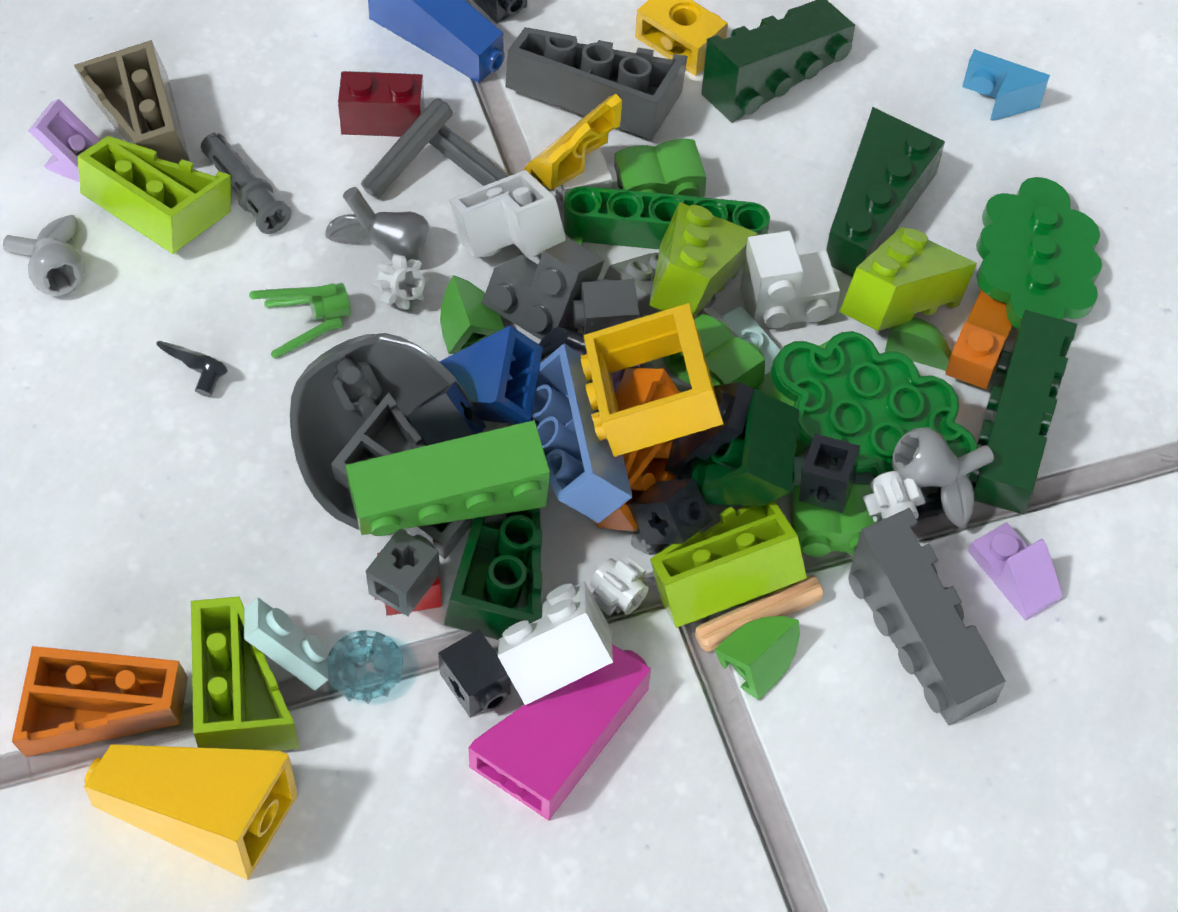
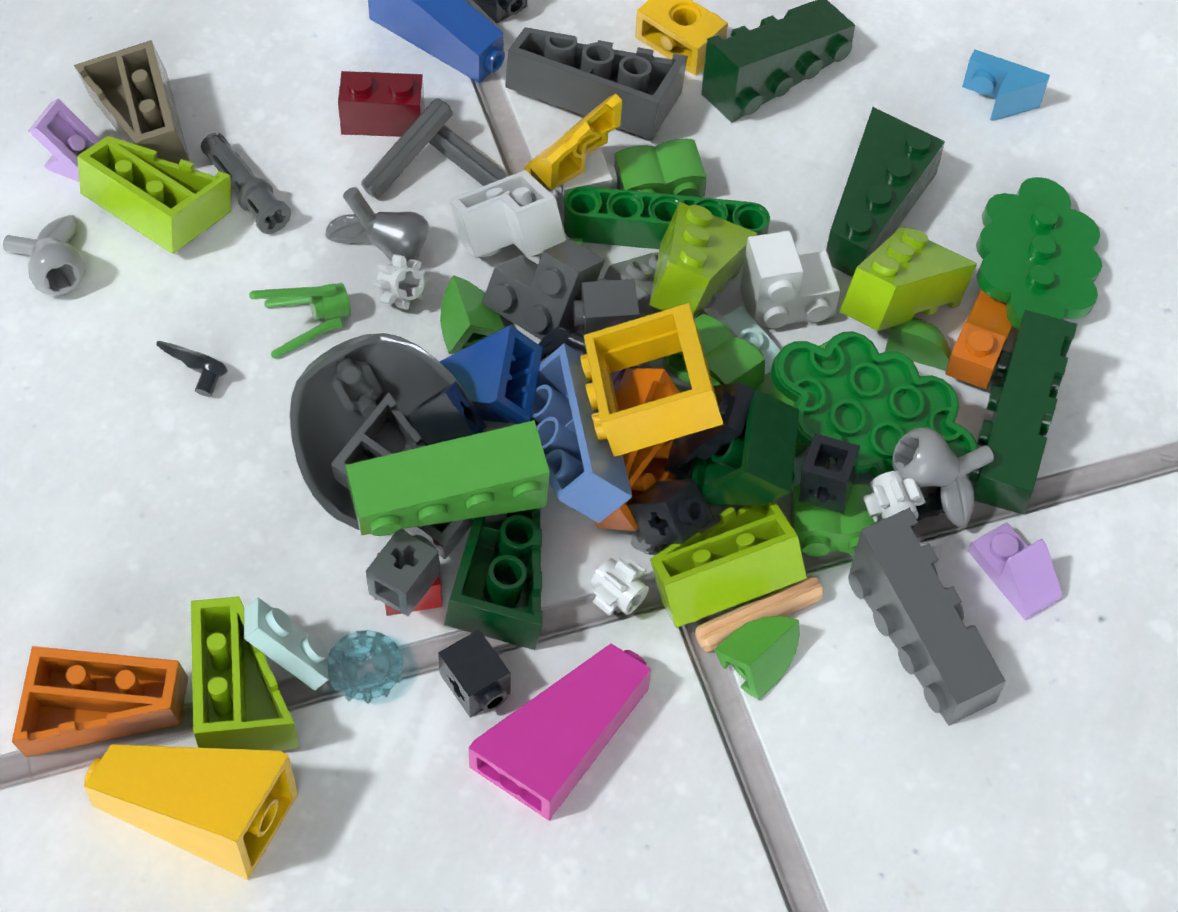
white brick [498,581,613,705] -> none

